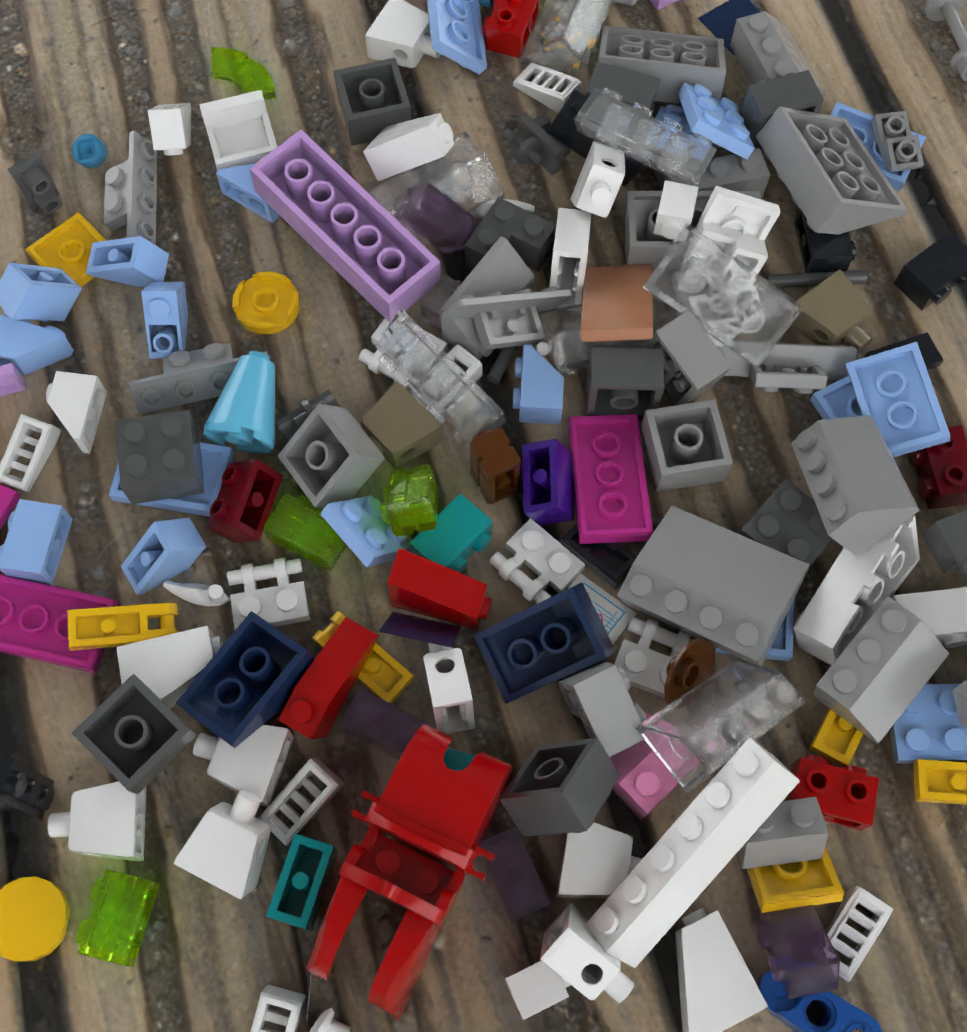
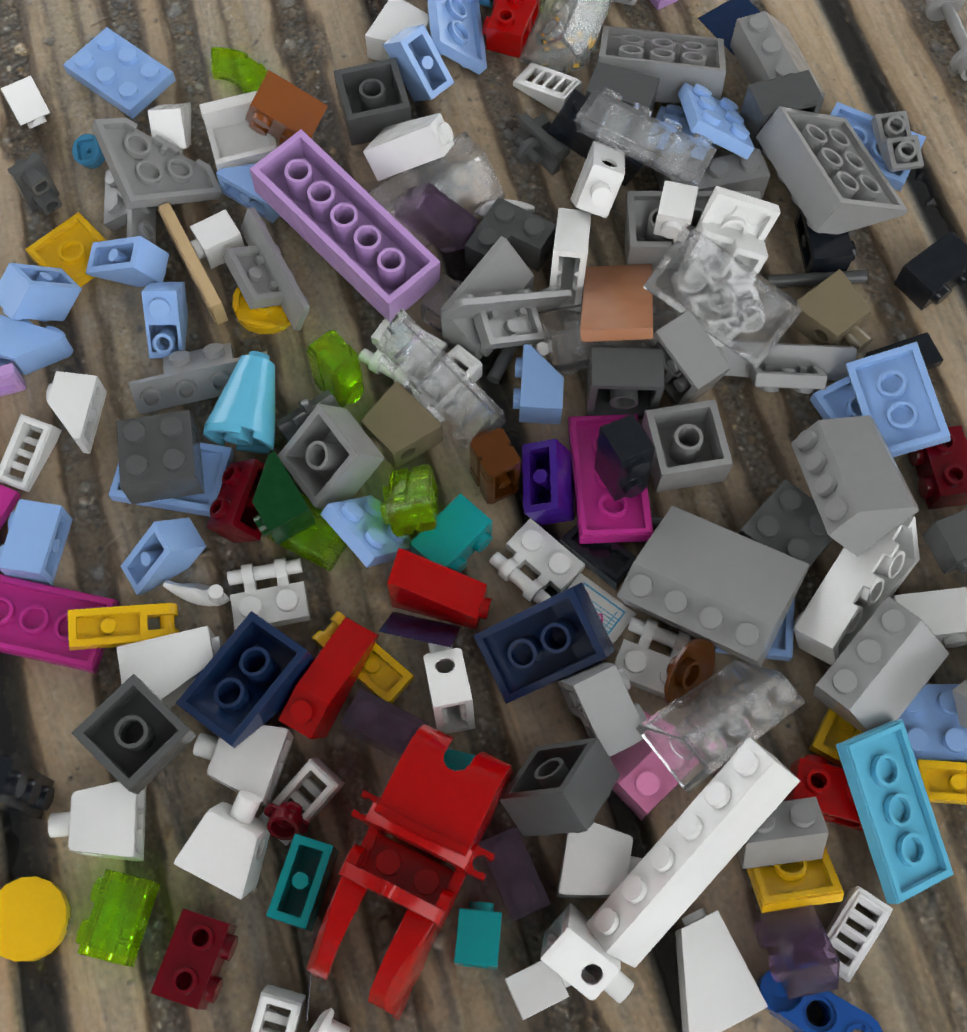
none -> white slope [0,75,50,129]
none -> light blue plate [63,27,176,119]
none -> light grey plate [92,117,222,209]
none -> dark red brick [150,908,238,1010]
none -> tan tile [158,202,228,325]
none -> white brick [190,209,245,269]
none -> light grey bracket [223,207,310,331]
none -> dark orange brick [245,70,328,145]
none -> dark green slope [252,451,316,545]
none -> dark red plate [264,802,309,840]
none -> clear neon green brick [306,330,364,408]
none -> light blue brick [383,24,455,101]
none -> teal brick [454,901,502,970]
none -> black brick [594,414,655,501]
none -> medium azure tile [836,719,954,904]

